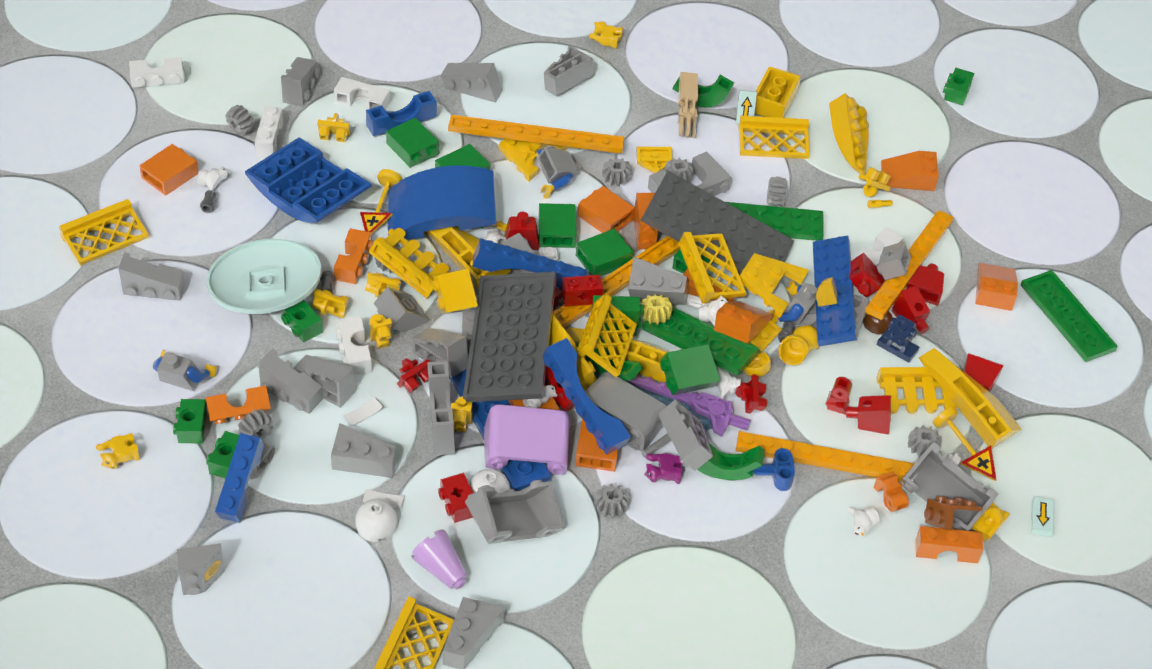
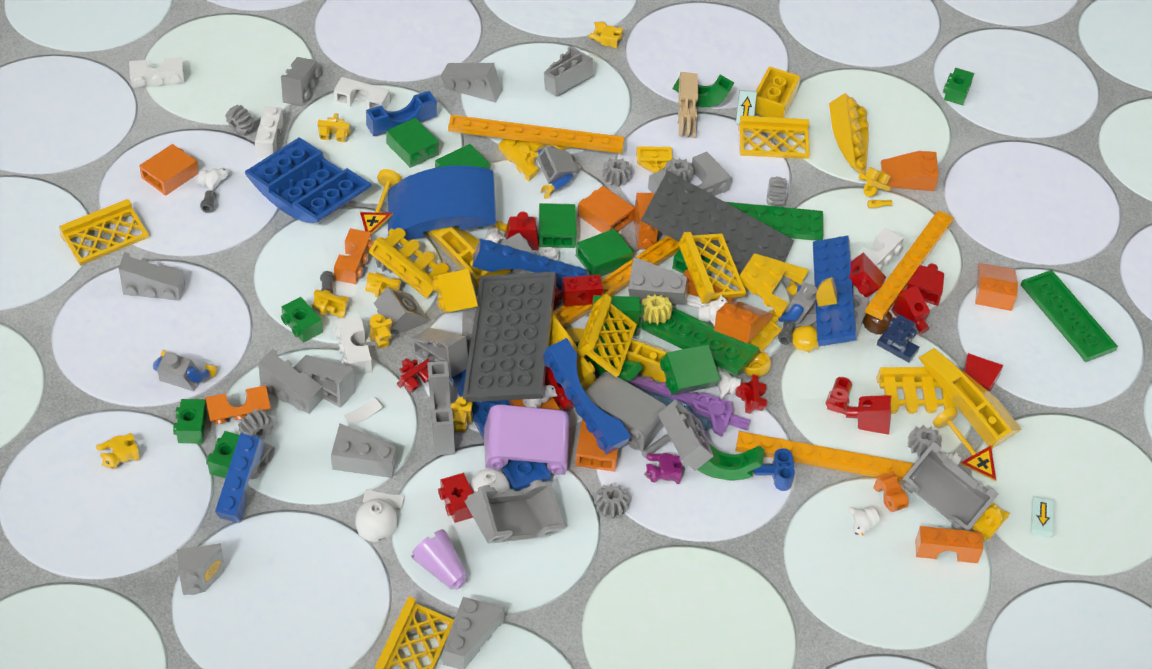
light aqua dish [206,239,322,314] -> none
yellow hair [778,334,809,366] -> none
light grey brick [877,241,911,280] -> none
dark orange bracket [924,495,983,530] -> none

